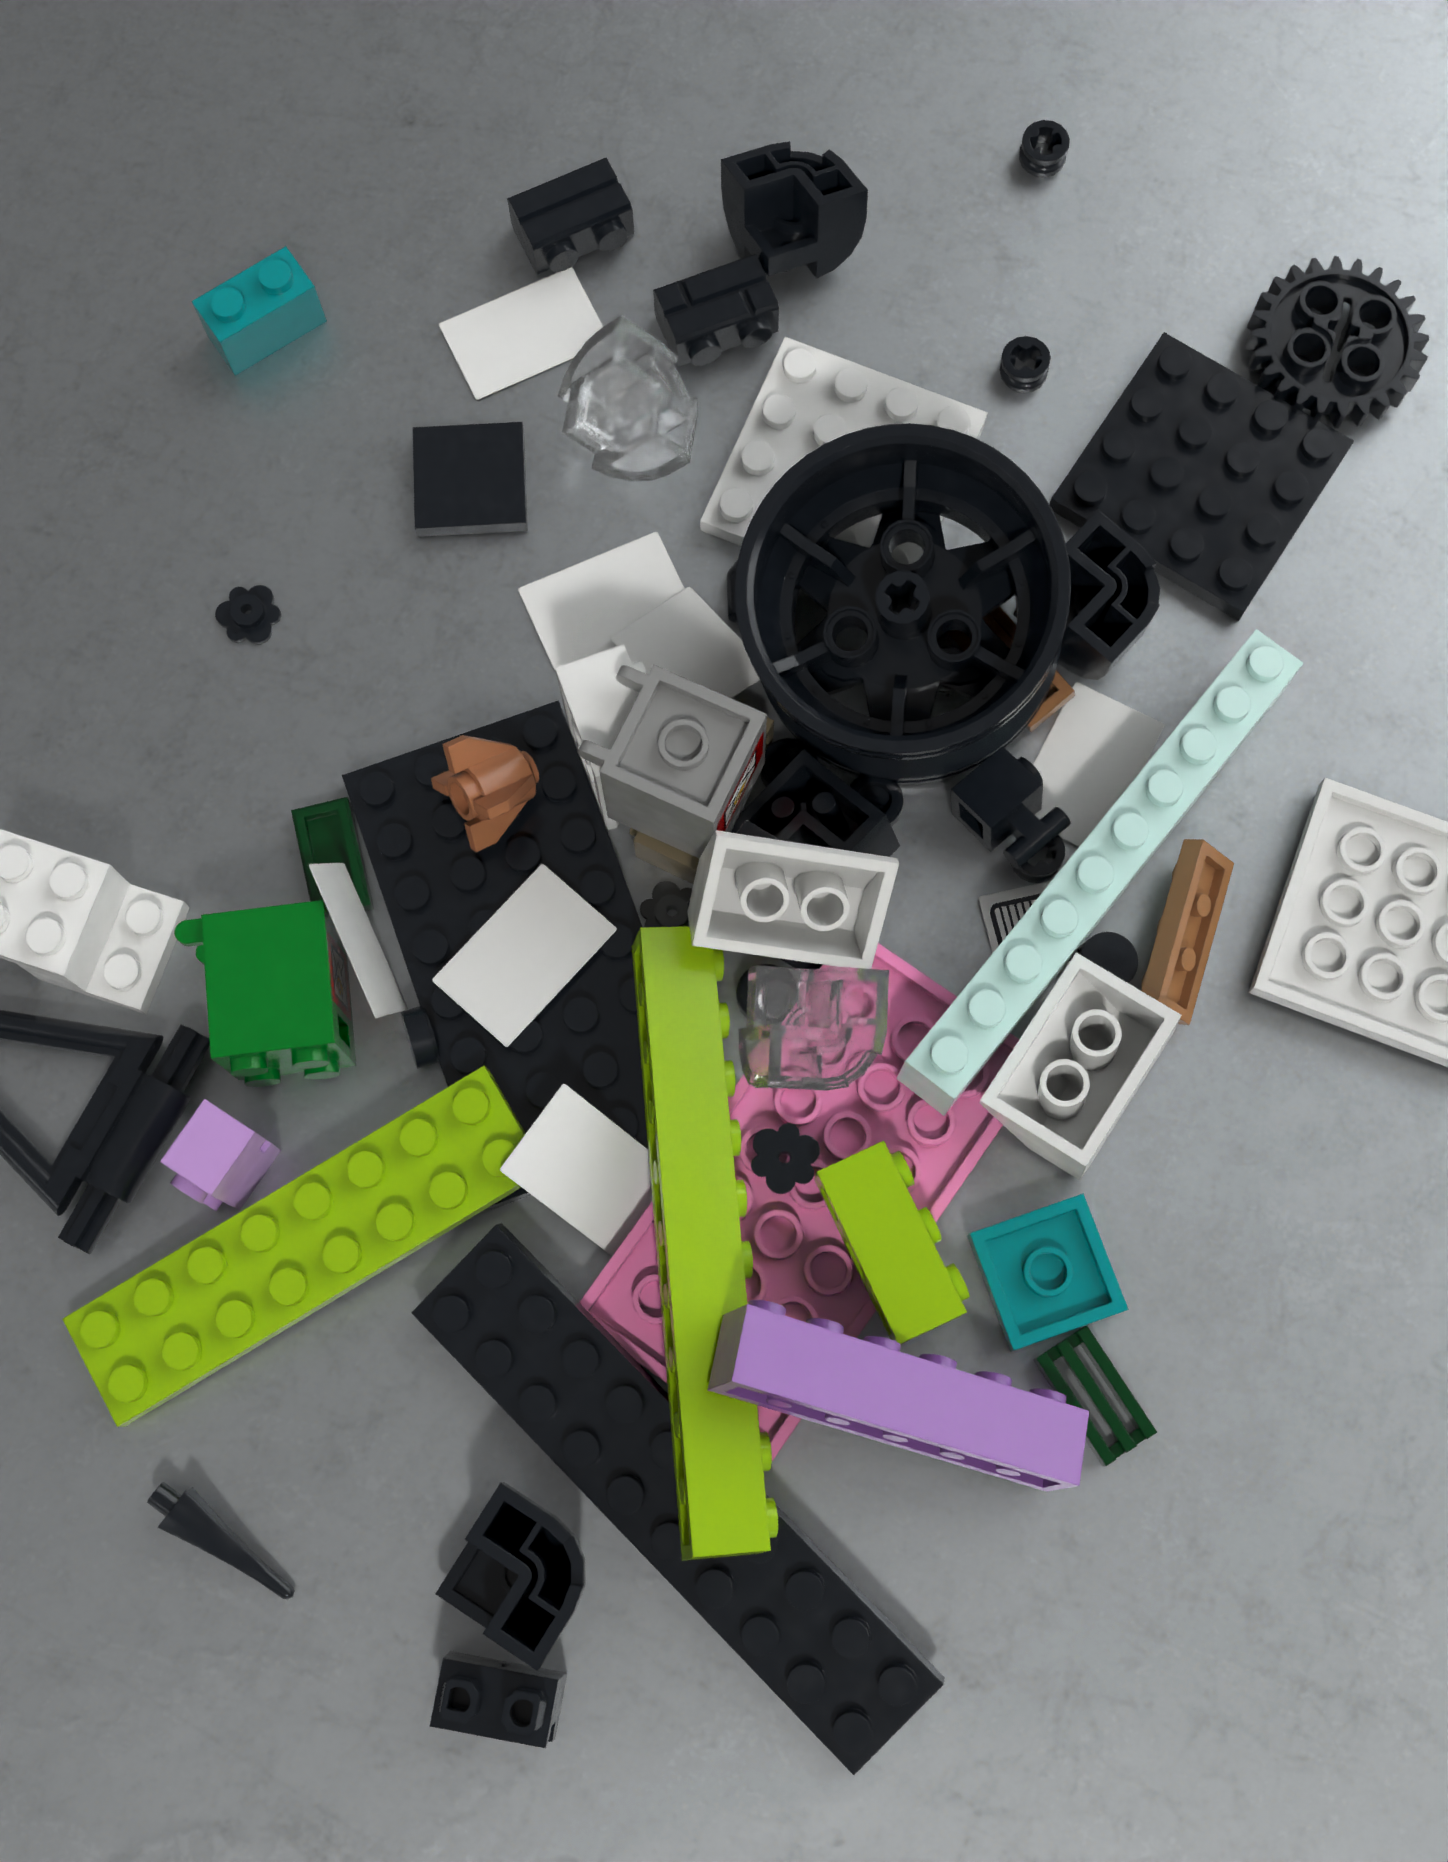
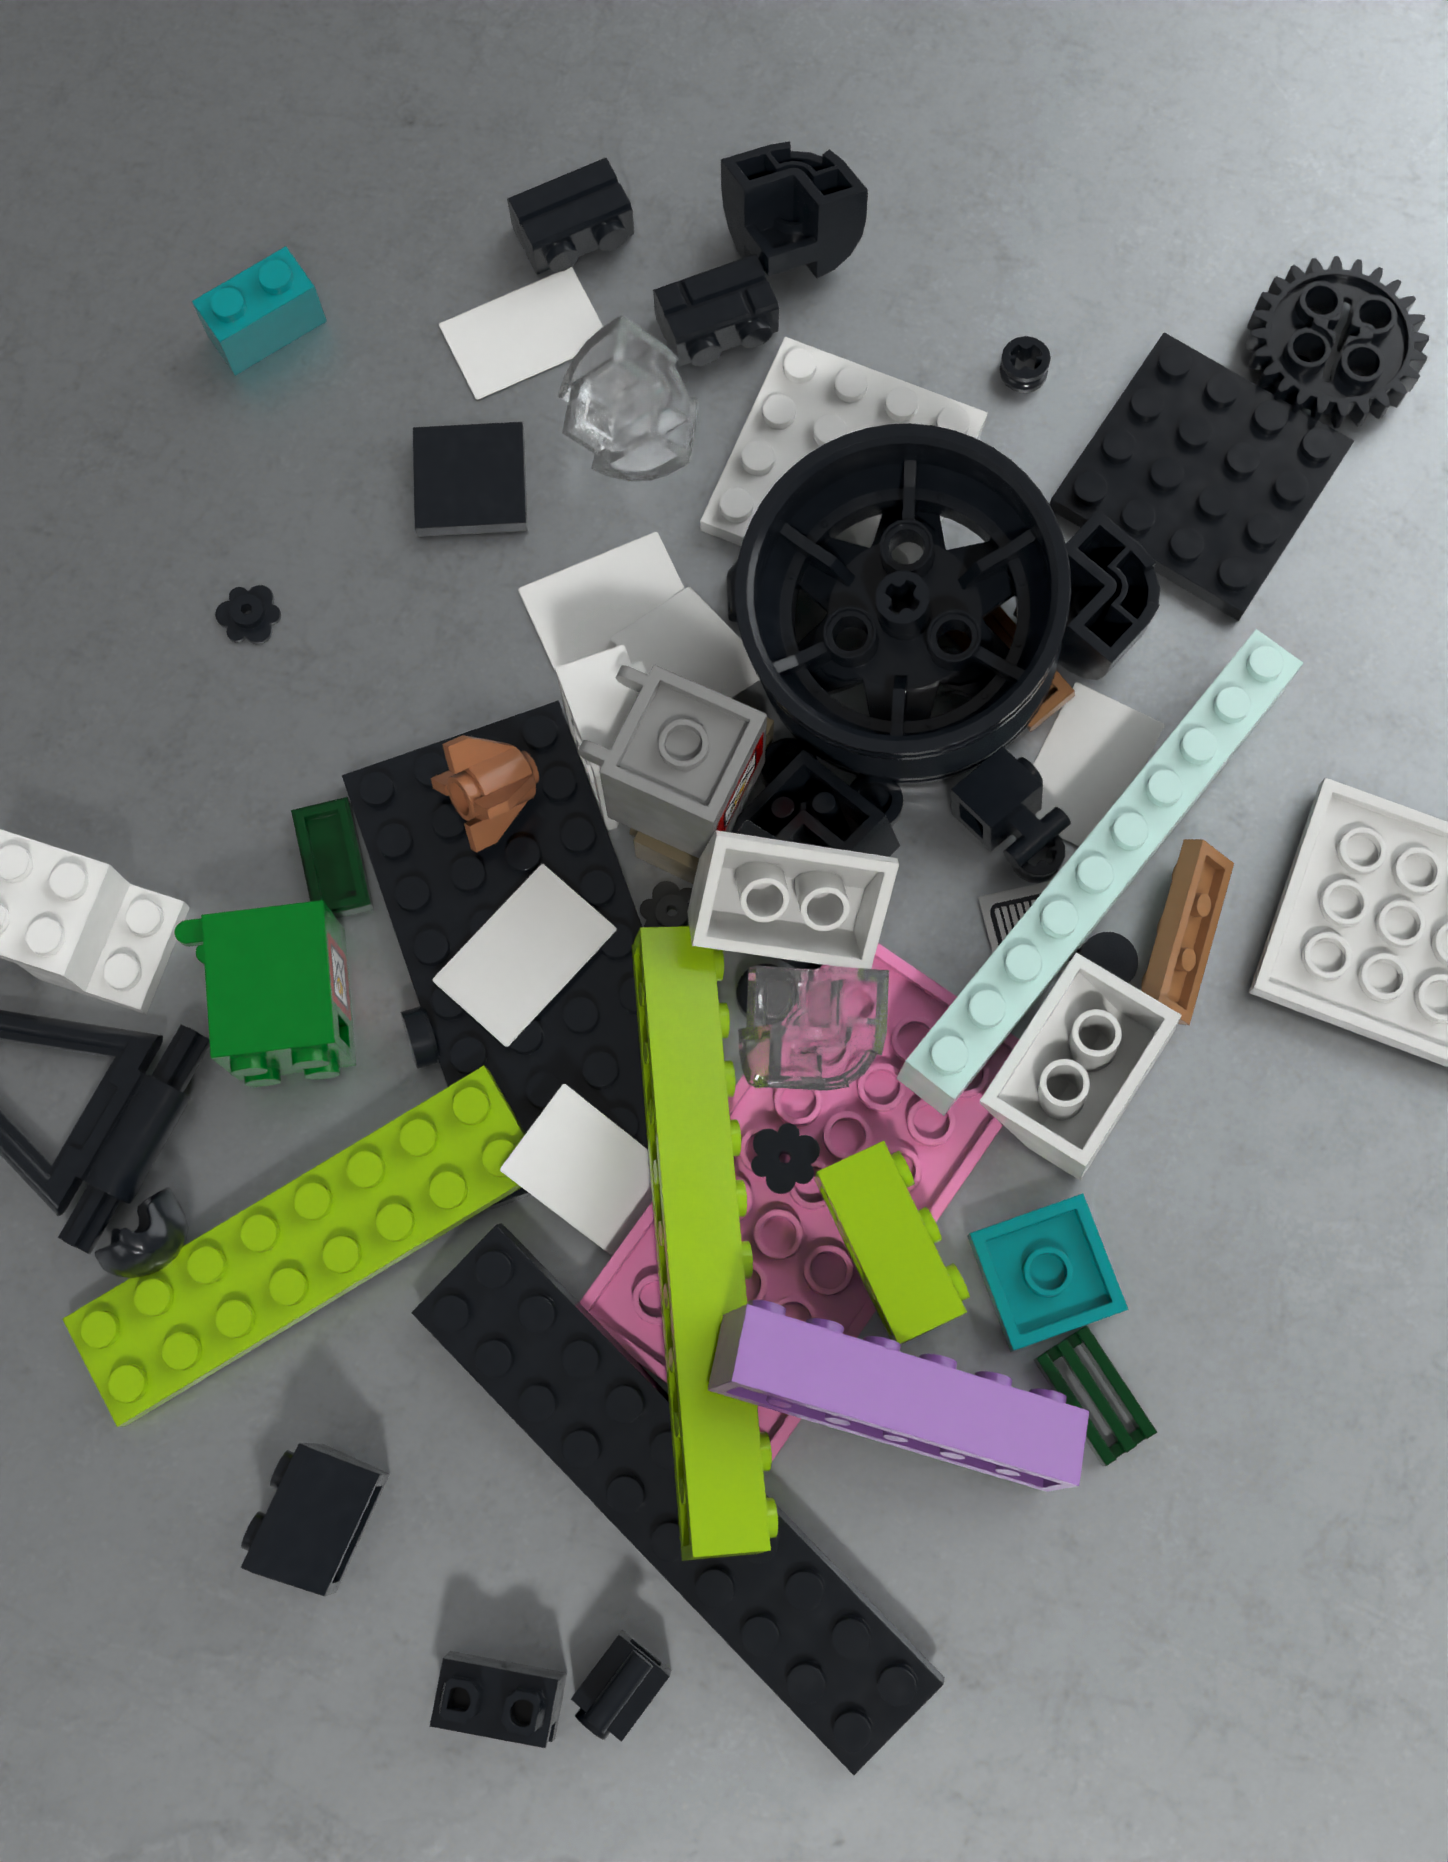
black piece [147,1482,295,1600] -> none
lavender brick [160,1099,281,1211] -> none
white sticker [309,863,407,1018] -> none
black brick [435,1482,586,1671] -> none
black bush [1019,120,1070,177] -> none
none -> black hair [95,1187,188,1278]
none -> black slope [241,1443,390,1596]
none -> black brick [570,1630,672,1742]

